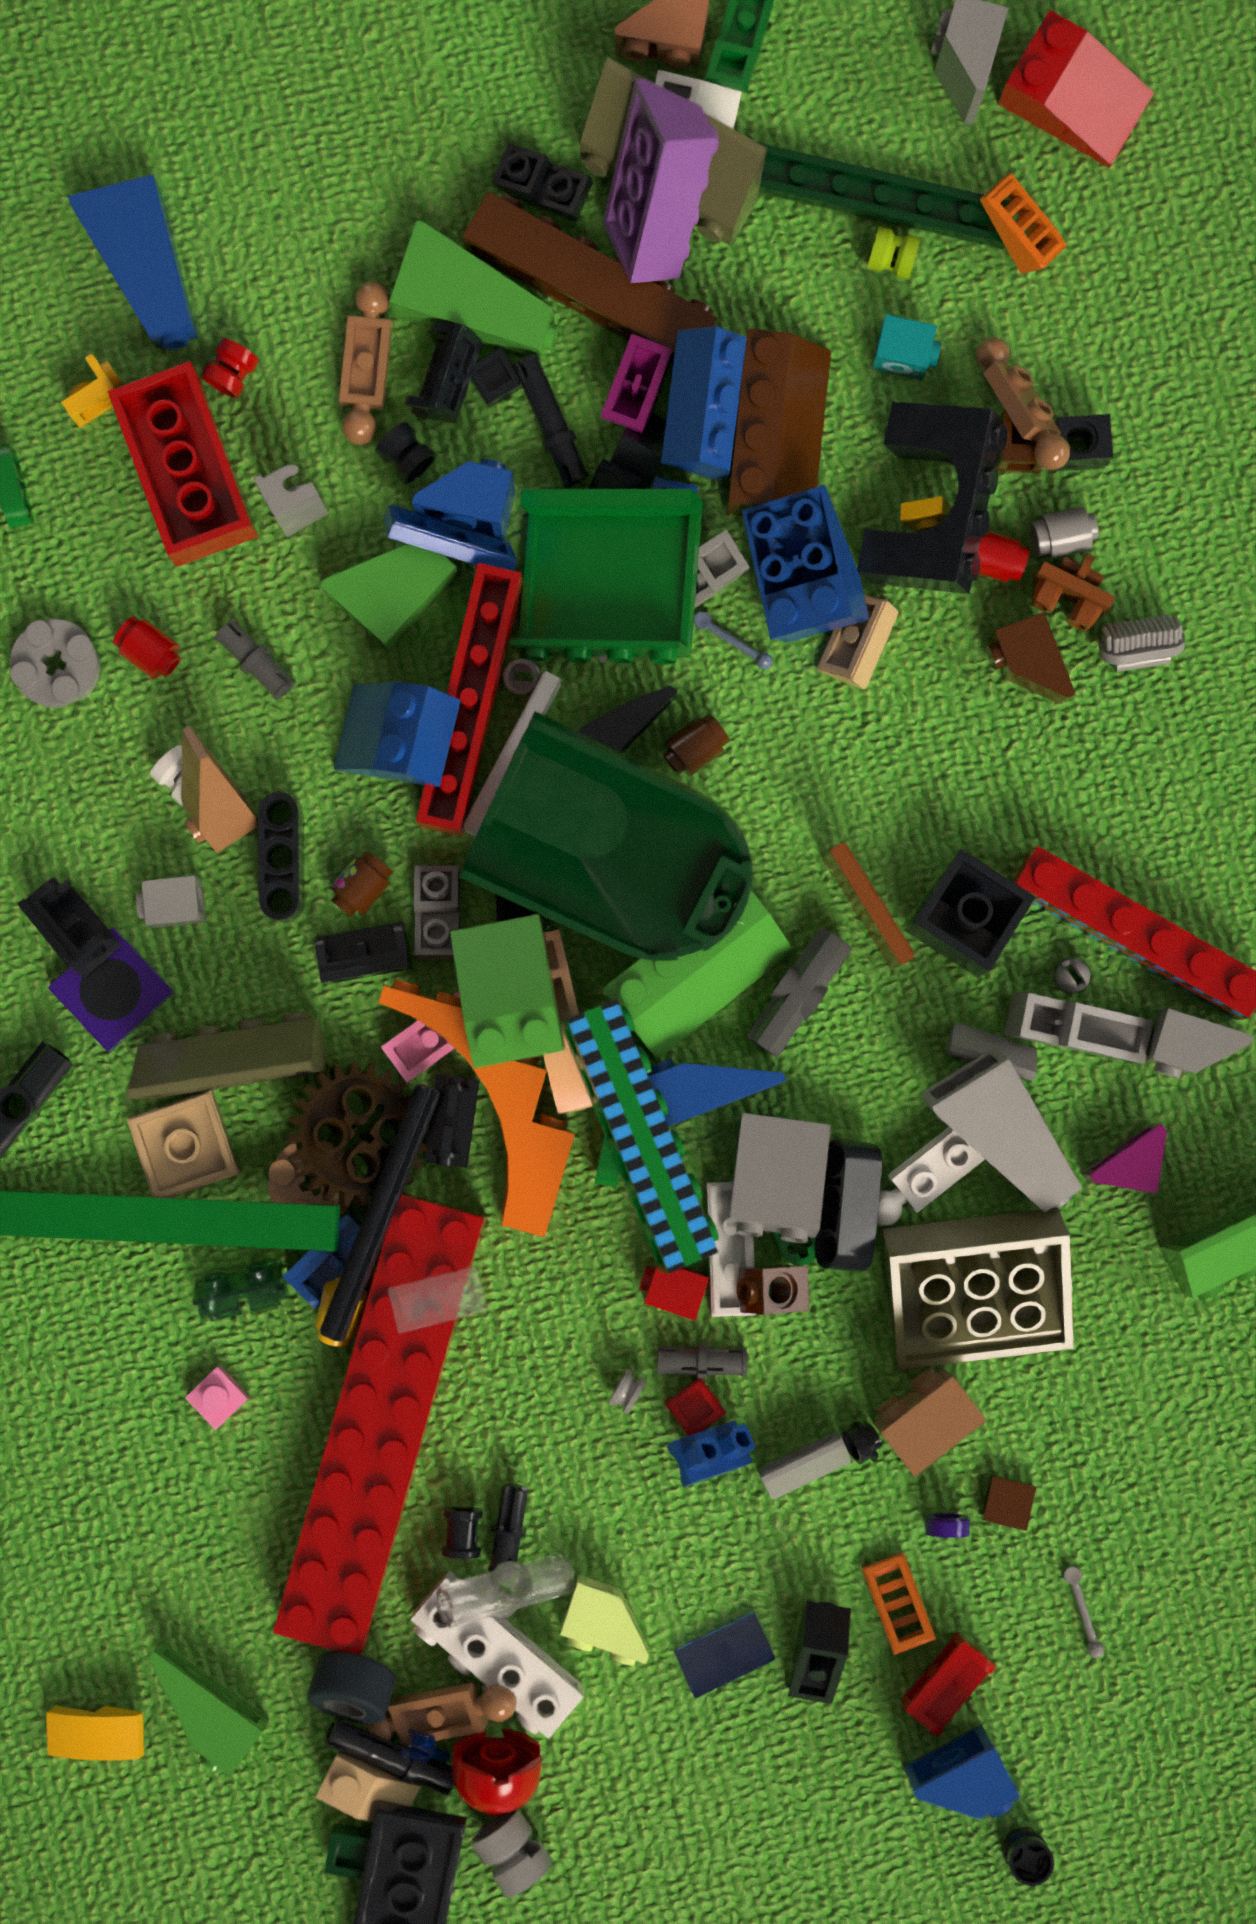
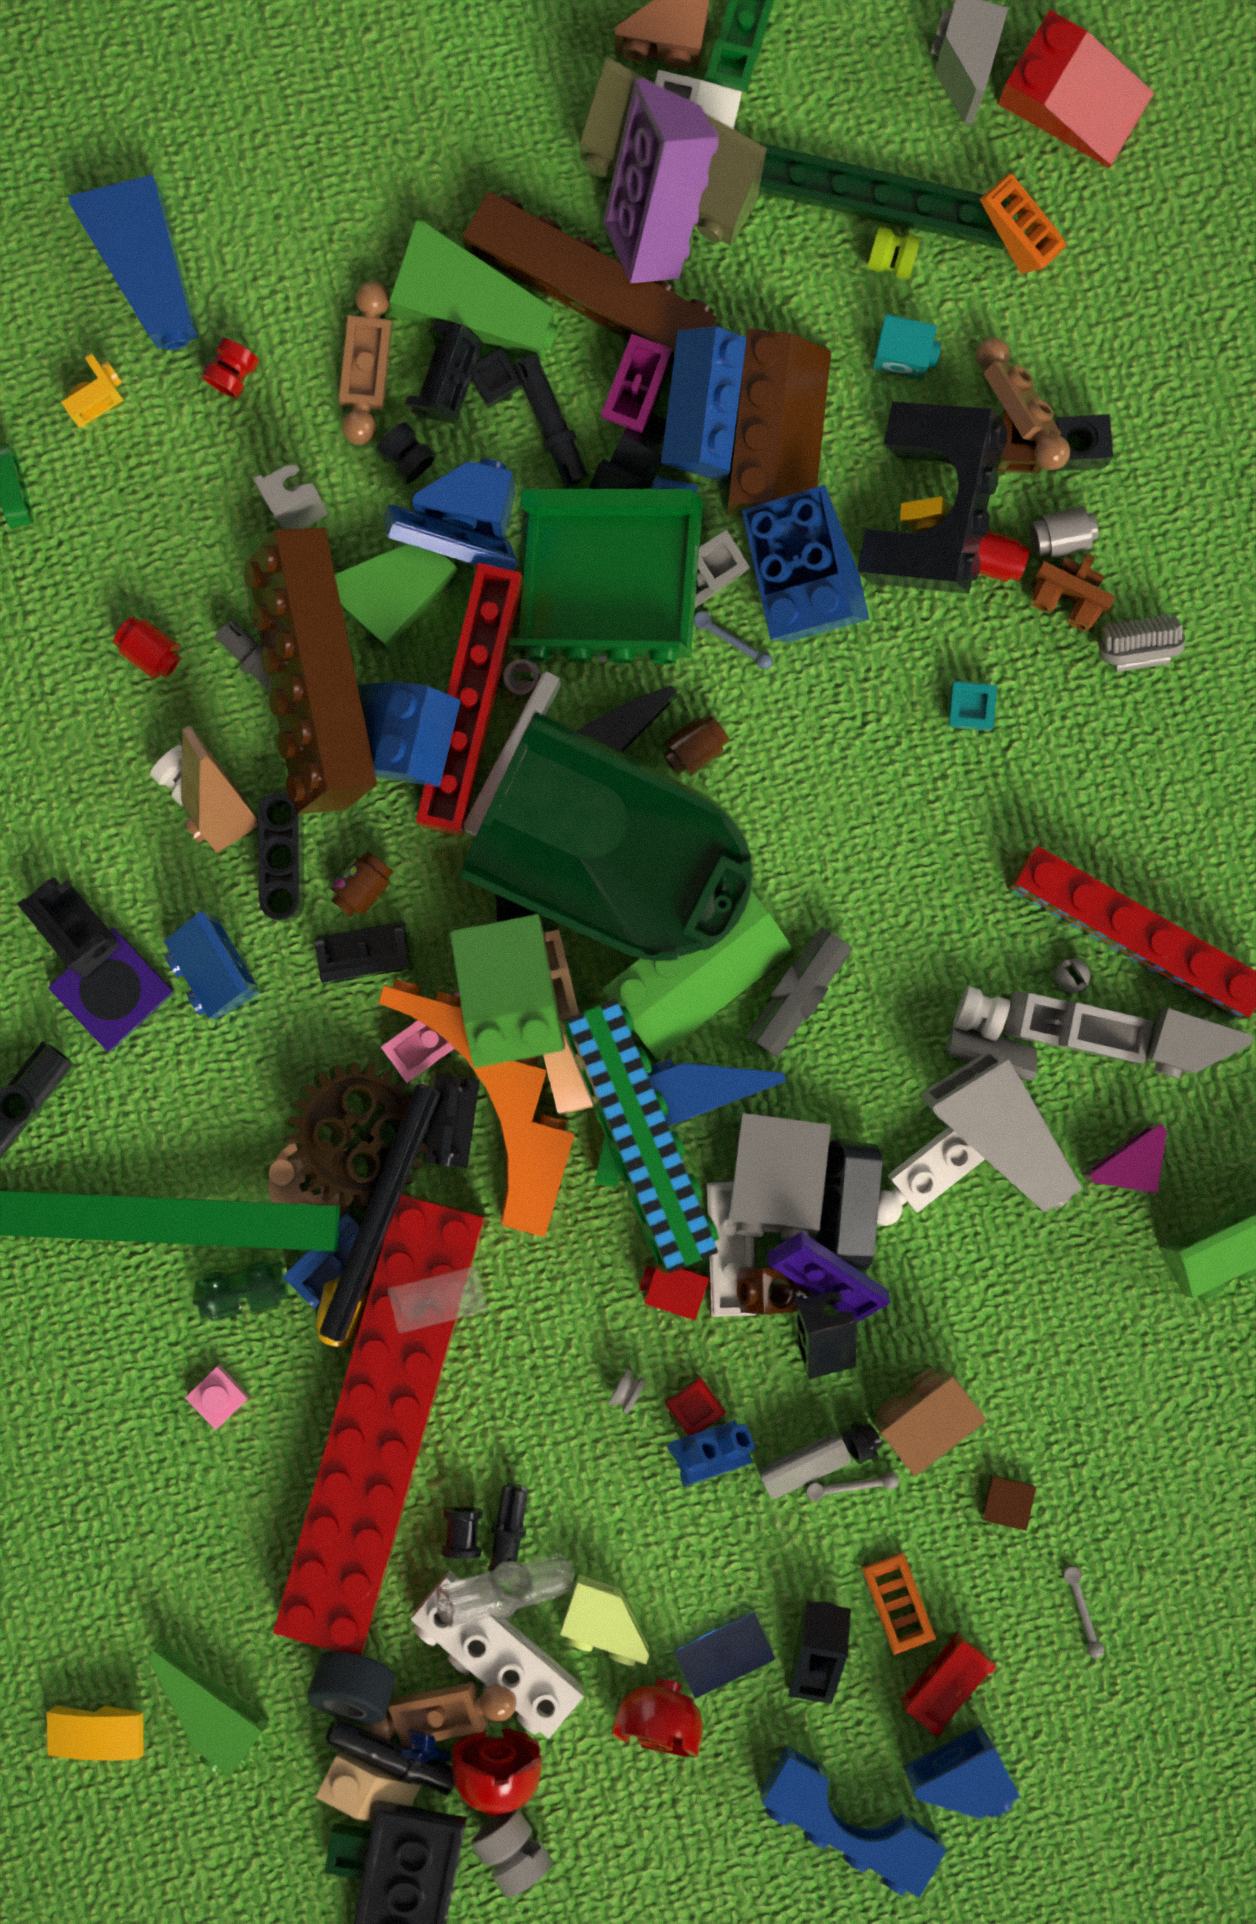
light grey plate [10,619,101,709] -> none
red brick [107,361,259,567] -> none
olive slope [127,1011,328,1099] -> none
tan tile [127,1090,241,1198] -> none
light grey brick [136,876,206,928] -> none
light grey slope [414,865,460,960] -> none
black slope [491,143,593,222] -> none
dark grey pin [657,1343,747,1379] -> none
tan slope [816,594,898,690] -> none
dark orange tile [822,842,915,970] -> none
olive slope [882,1208,1074,1370] -> none
black slope [904,849,1036,978] -> none
dark purple tile [925,1513,970,1538] -> none
reddish brown slope [986,612,1076,704] -> none
black wheel [1002,1827,1054,1886] -> none
none -> blue slope [164,911,261,1020]
none -> reddish brown brick [244,528,378,815]
none -> red cylinder [611,1678,703,1757]
none -> blue arch [760,1745,947,1898]
none -> dark purple tile [767,1231,890,1323]
none -> black hinge [794,1292,856,1379]
none -> light grey hinge [807,1472,899,1501]
none -> teal plate [947,681,997,731]
none -> white wheel [953,986,1010,1042]

